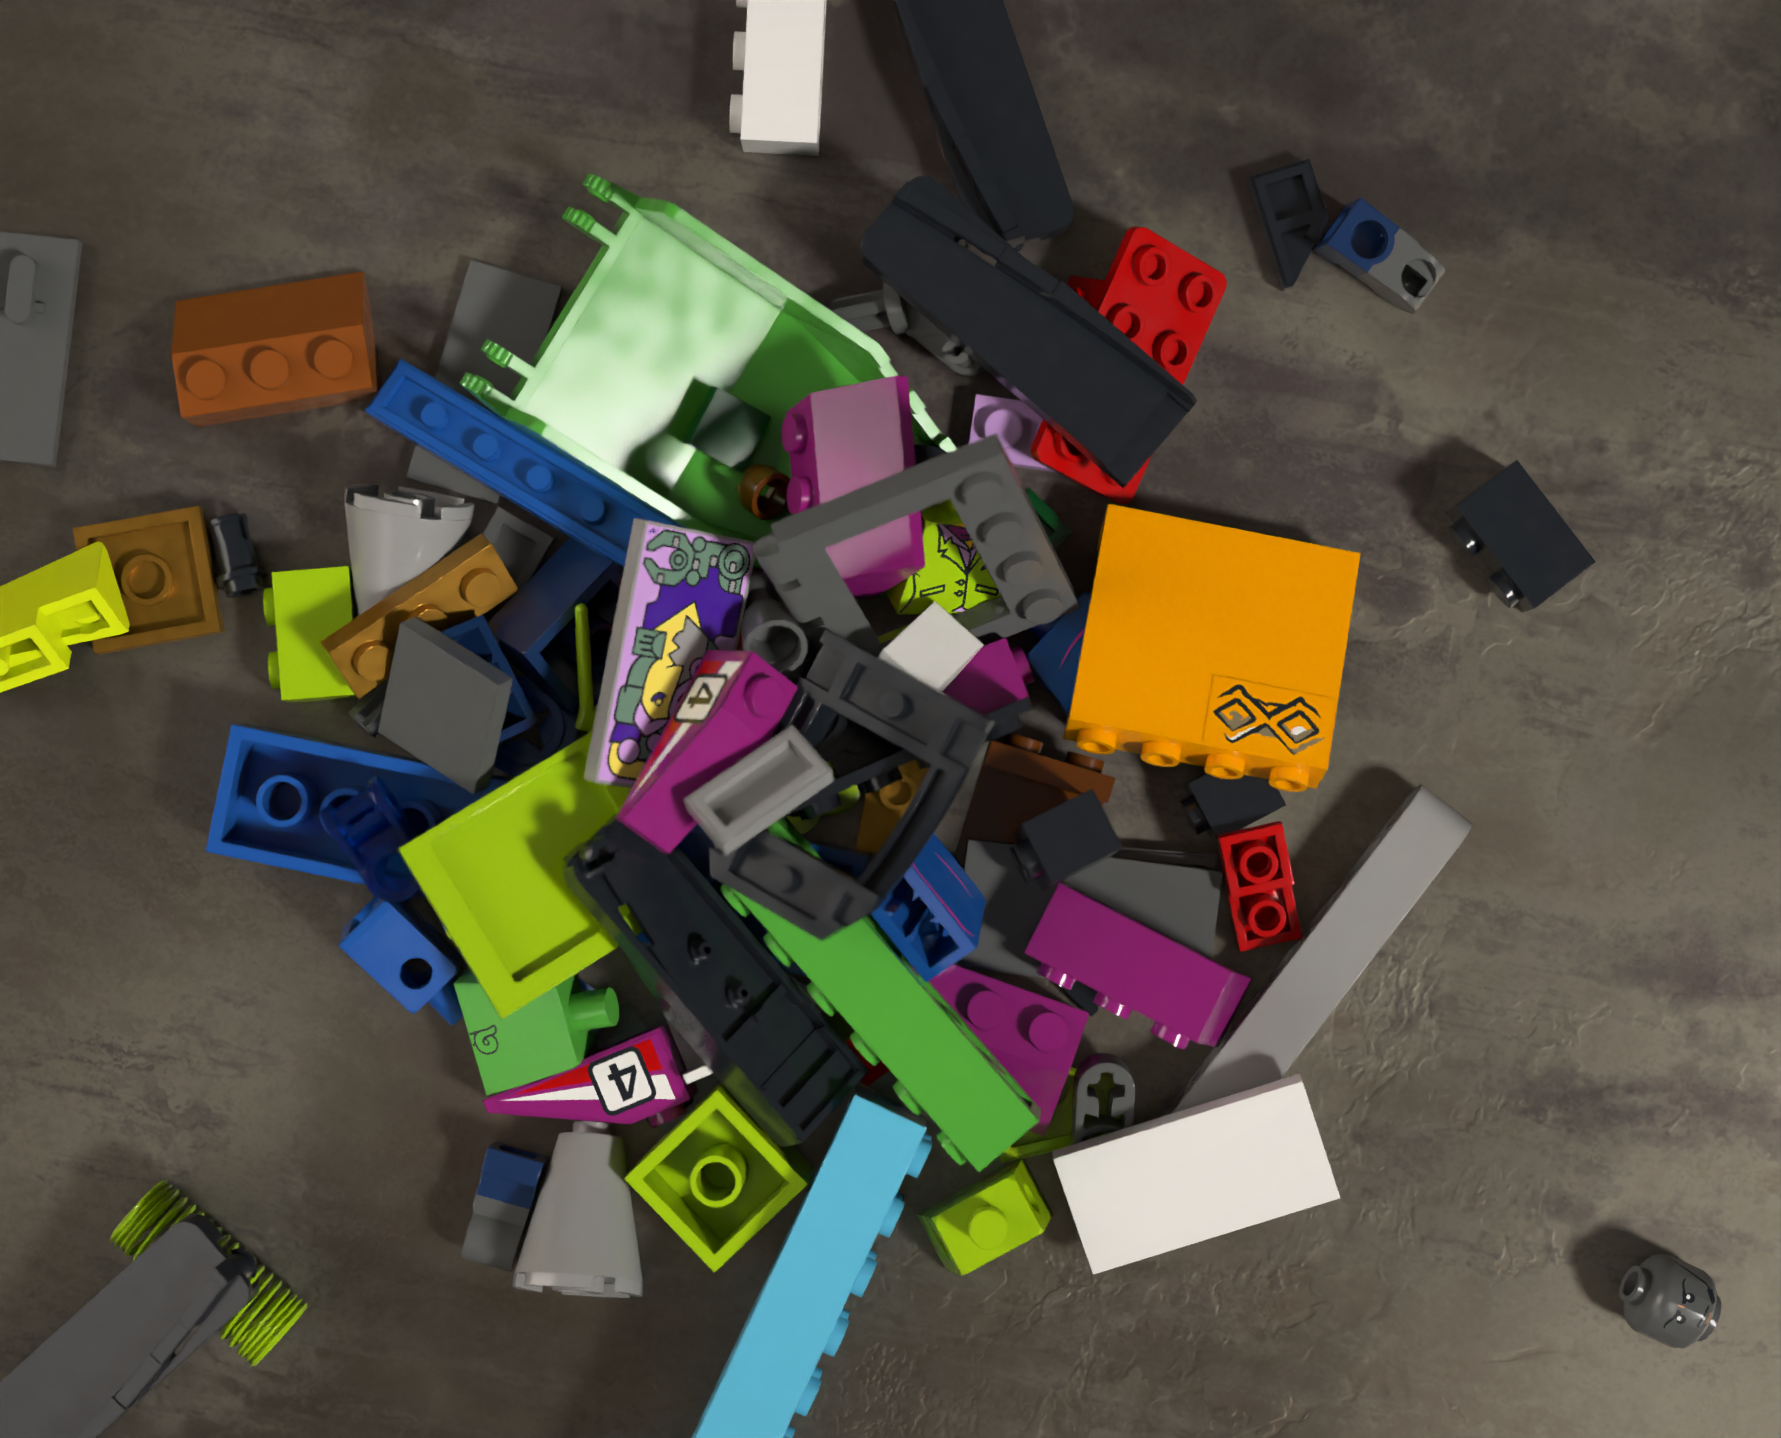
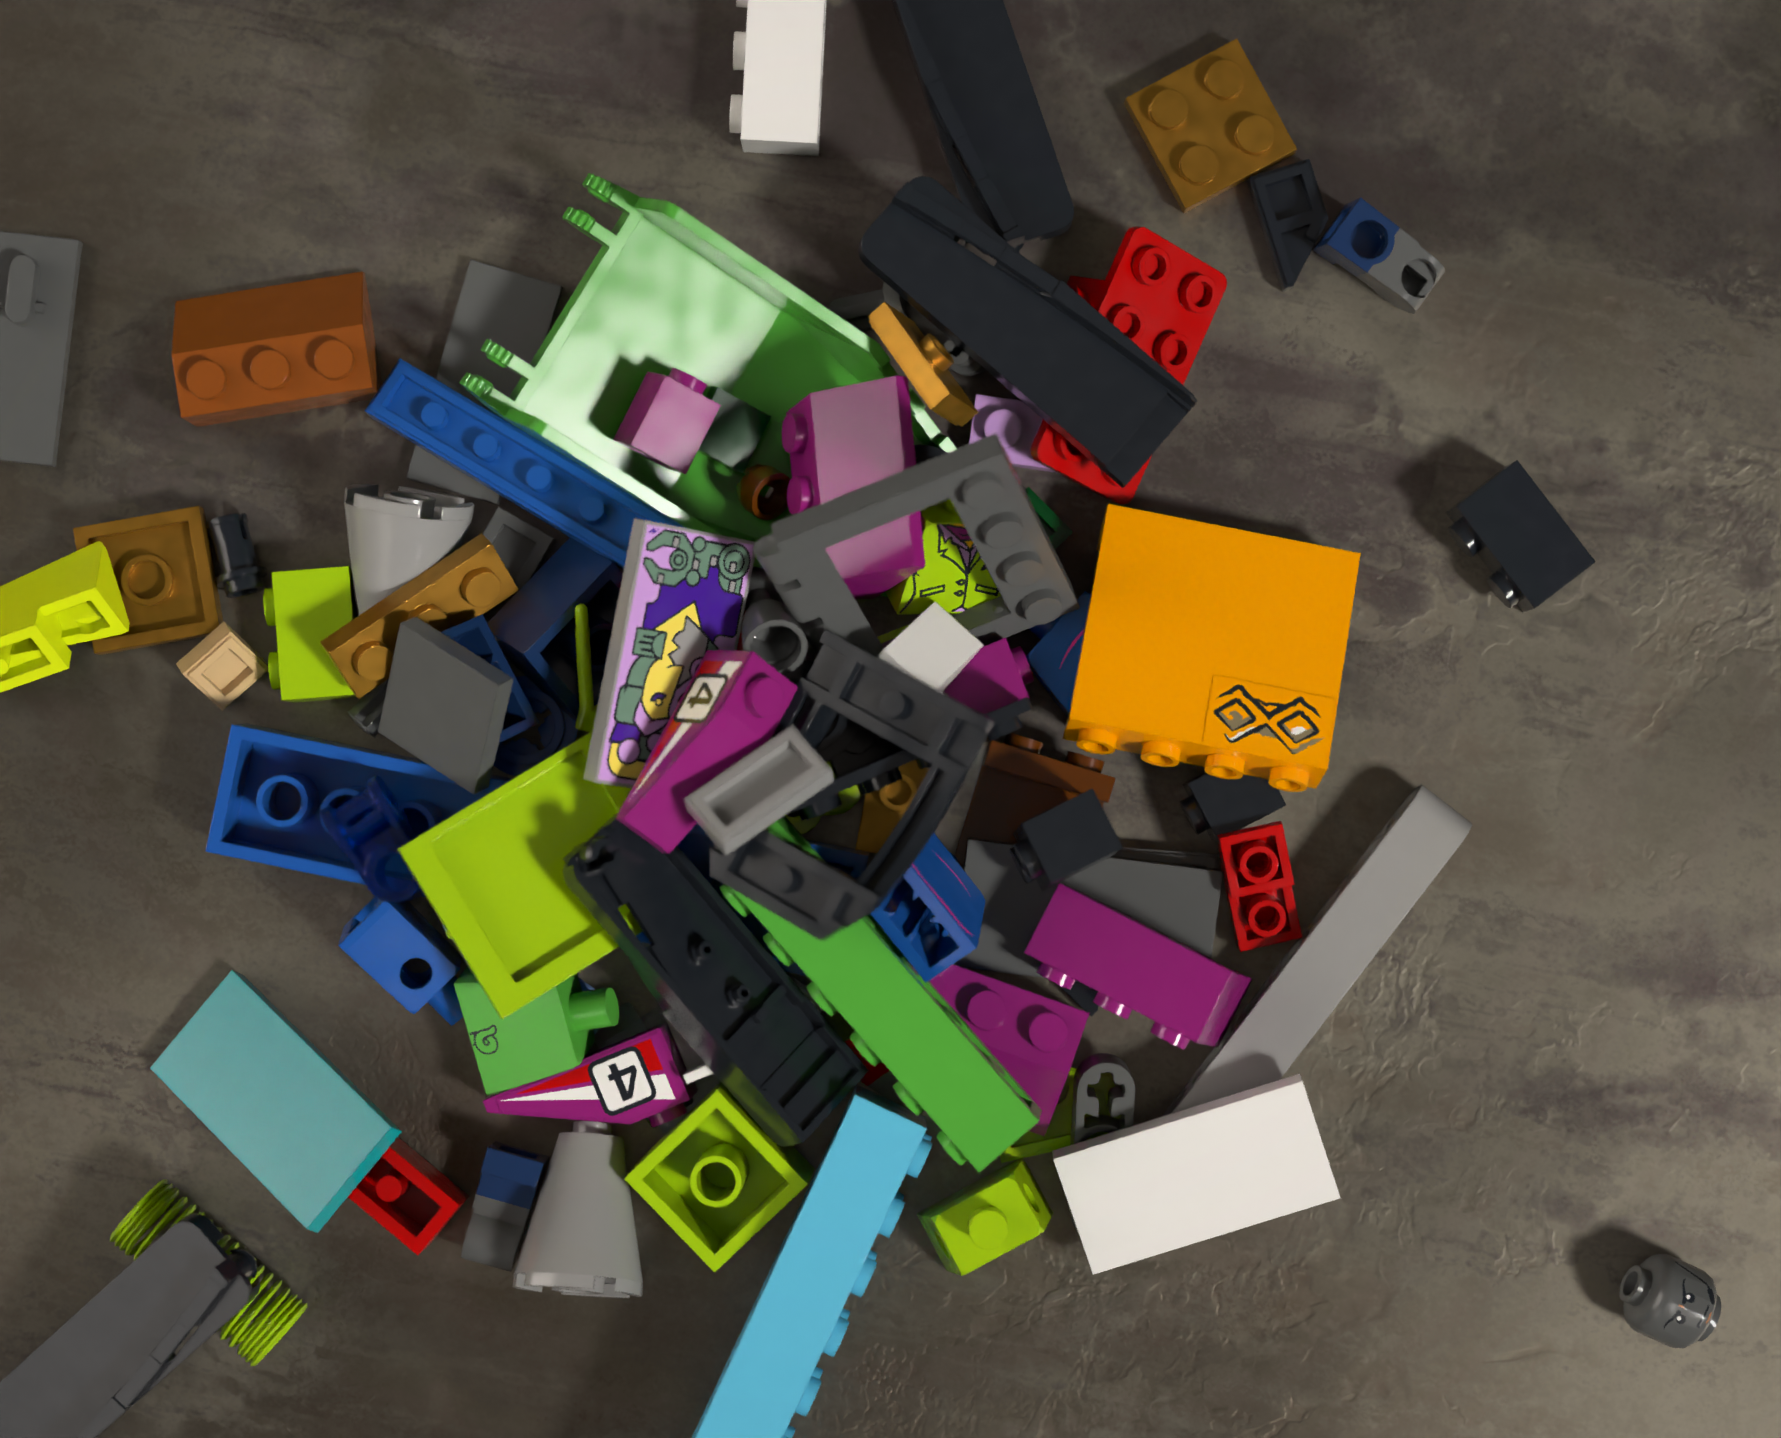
none -> teal tile [150,970,402,1233]
none -> tan tile [176,621,268,711]
none -> red brick [348,1137,470,1256]
none -> brick [613,368,721,474]
none -> pearl gold plate [868,301,978,427]
none -> pearl gold plate [1124,39,1297,213]

